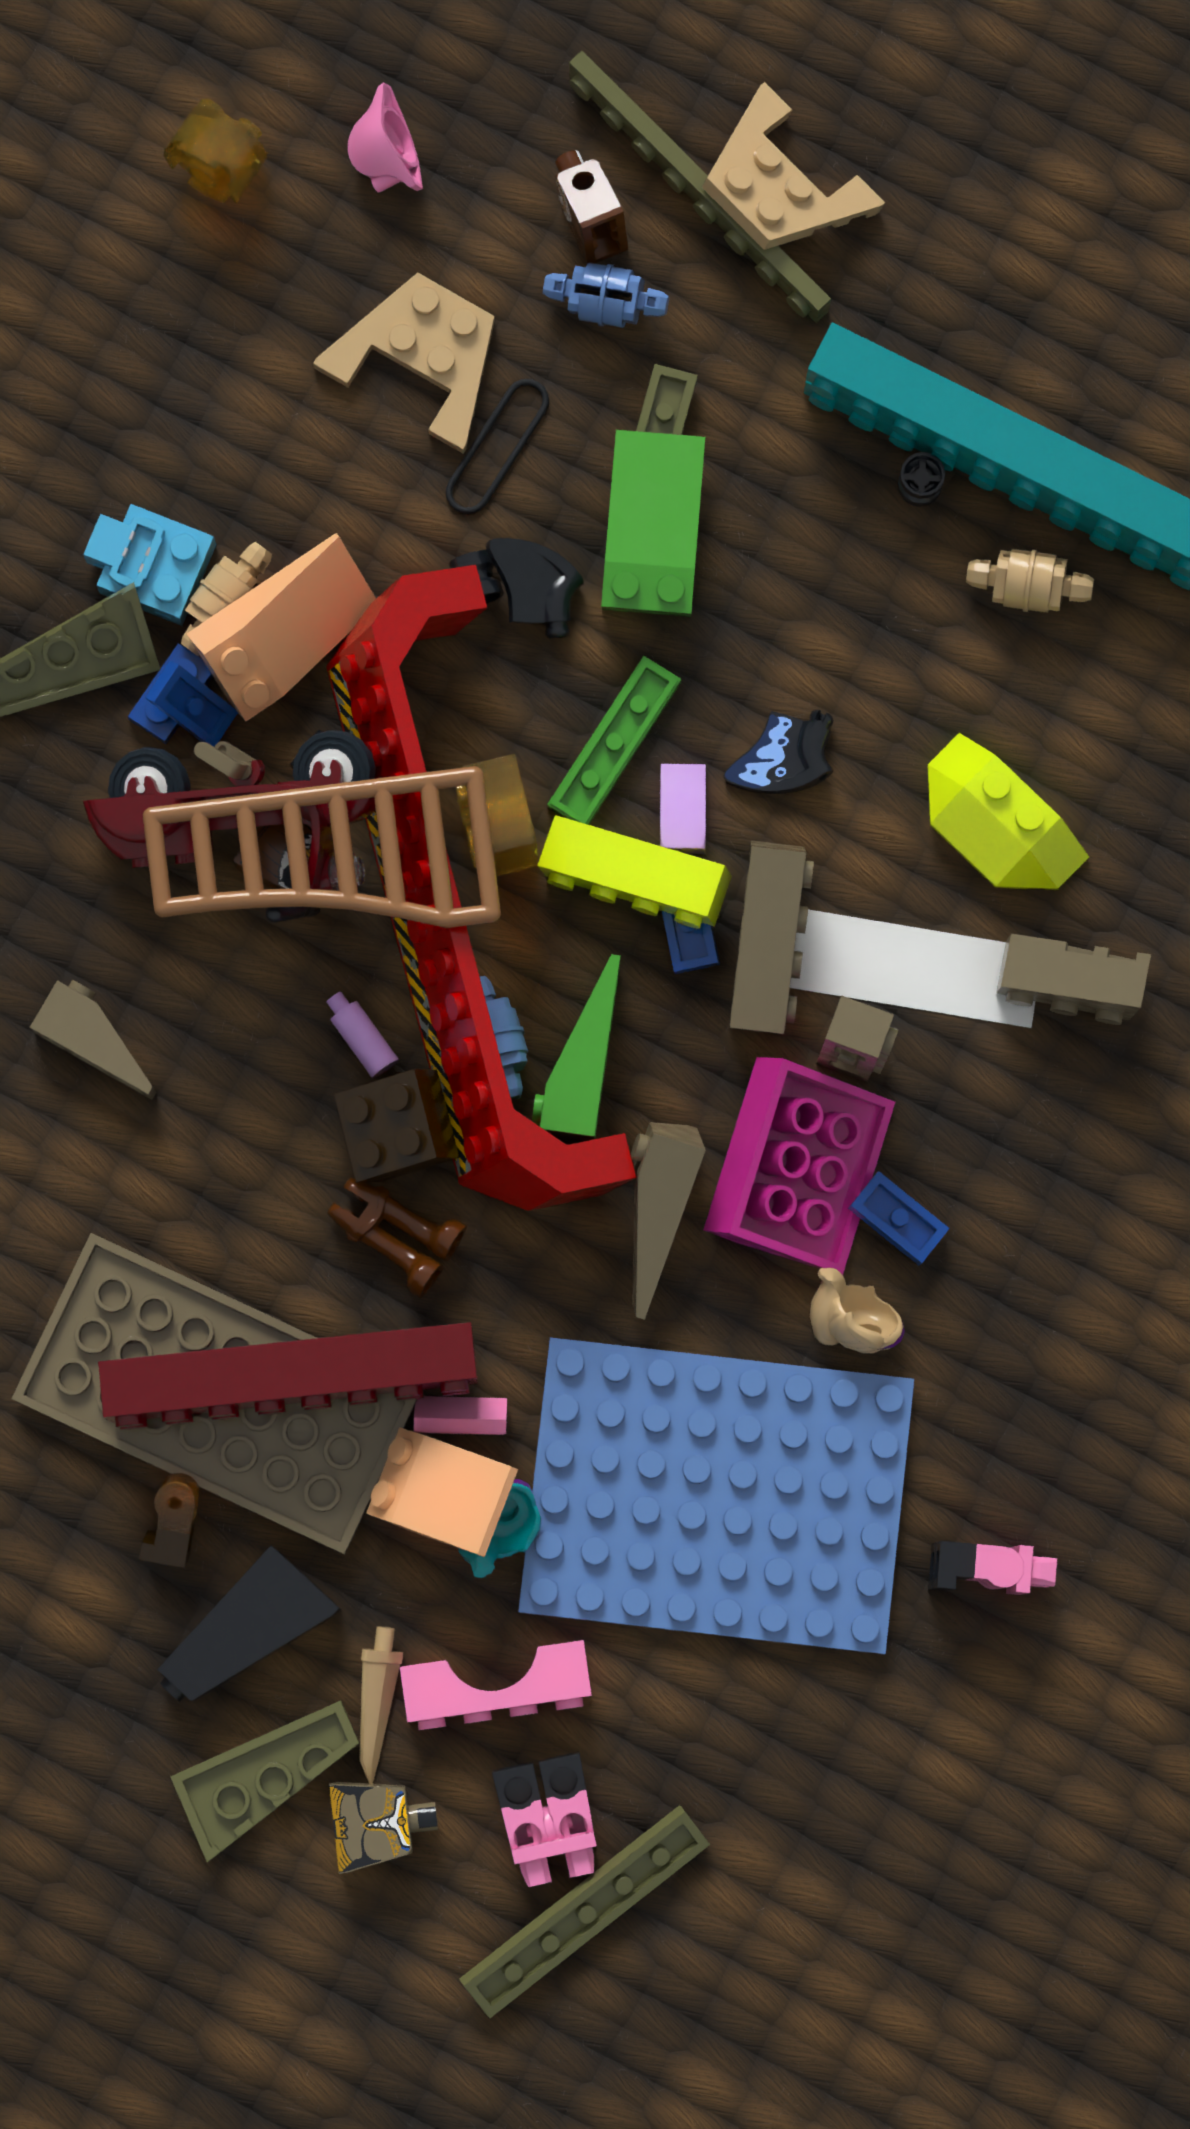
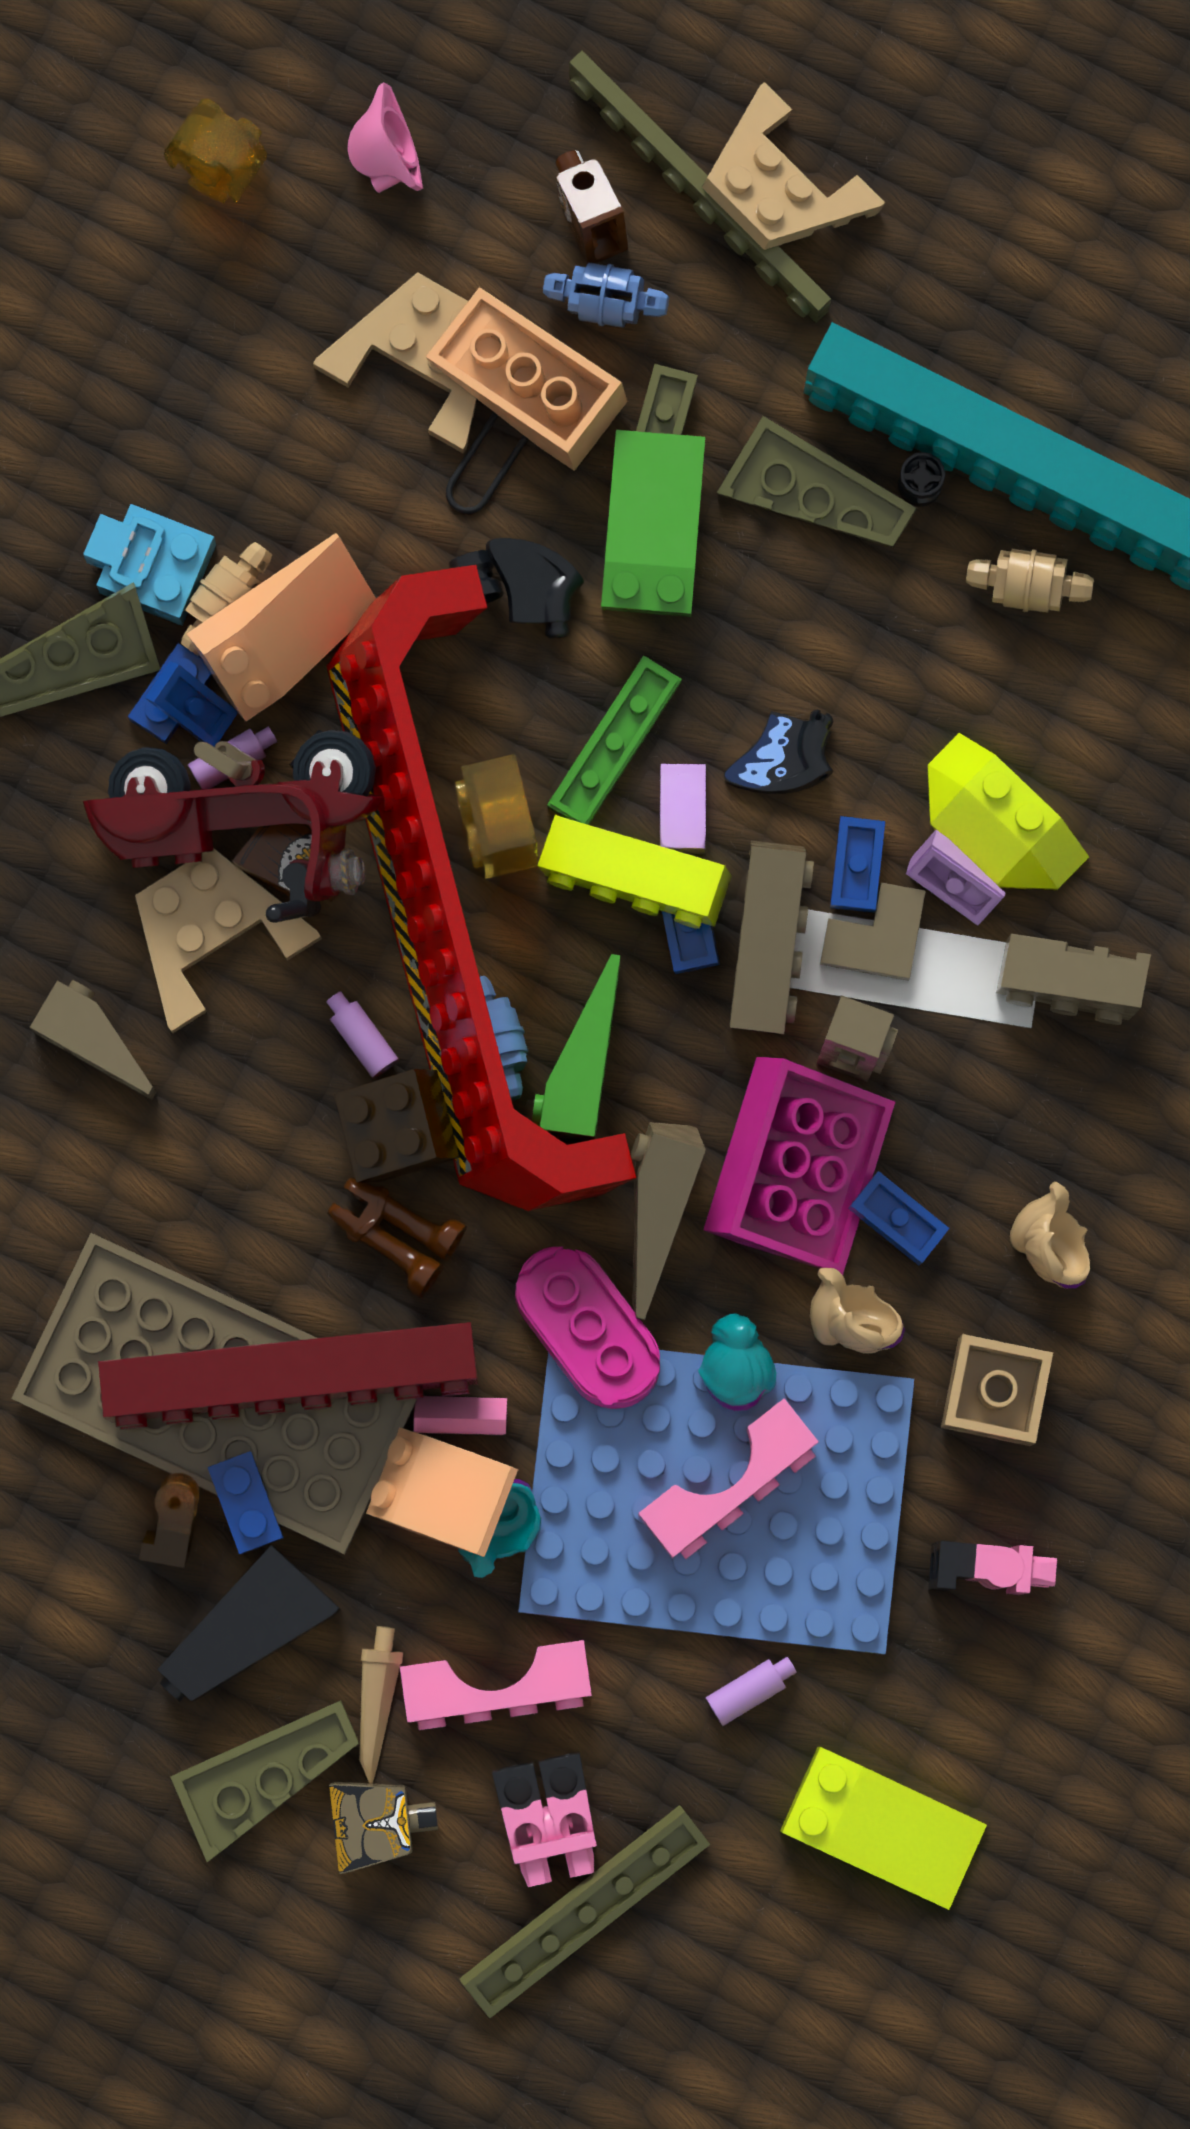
medium nougat bar [143,766,501,928] -> none
none -> tan wing [135,848,322,1033]
none -> lavender cylinder [187,726,277,790]
none -> blue plate [207,1451,284,1555]
none -> light nougat slope [426,287,628,471]
none -> dark pink tile [515,1247,660,1409]
none -> bright pink arch [638,1398,819,1560]
none -> teal hair [698,1314,777,1411]
none -> lavender cylinder [705,1657,797,1726]
none -> olive wing [717,416,917,548]
none -> neon yellow slope [780,1747,987,1910]
none -> dark tan tile [820,883,925,981]
none -> blue plate [830,816,885,913]
none -> lavender slope [906,830,1005,925]
none -> tan brick [941,1334,1053,1446]
none -> tan hair [1010,1181,1090,1289]

